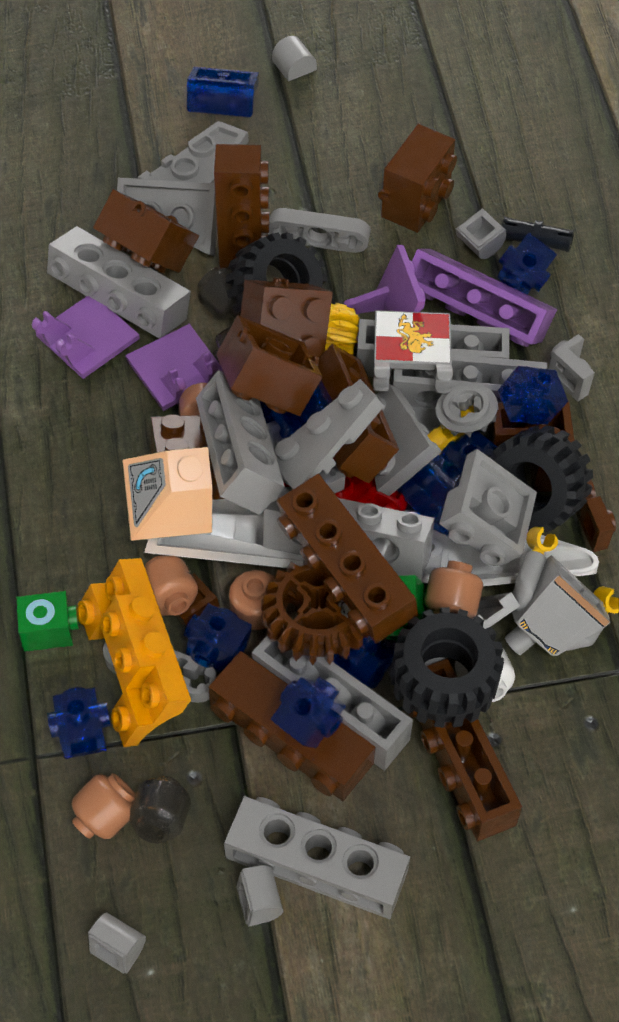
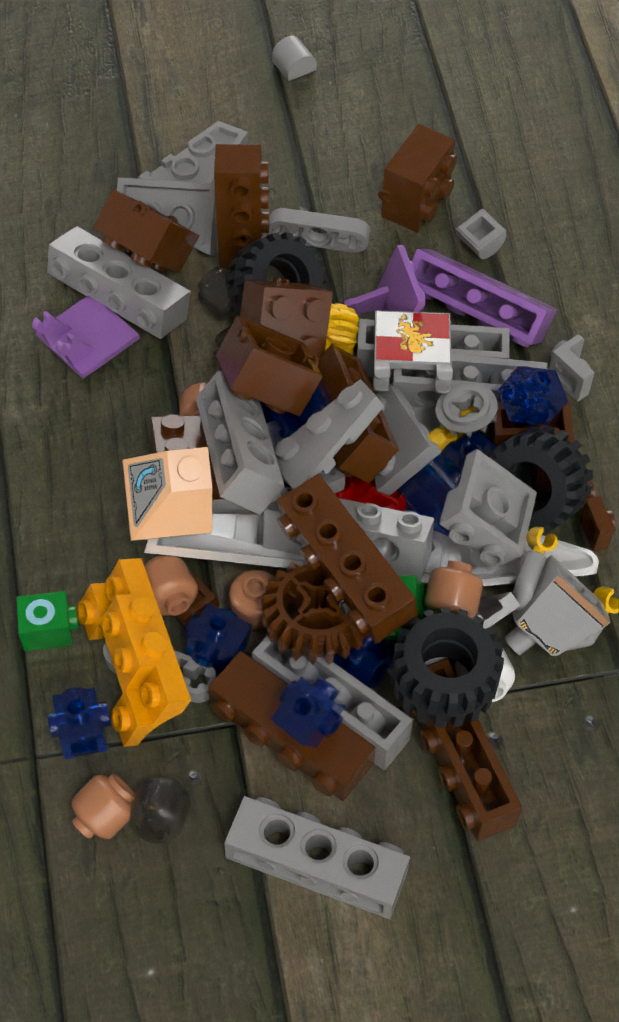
light grey brick [88,912,146,974] -> none
medium lavender plate [126,324,222,411] -> none
clear blue bracket [187,66,259,117] -> none
light grey brick [236,865,283,927] -> none
clear blue brick [497,233,557,295] -> none
black pin [502,217,574,253] -> none

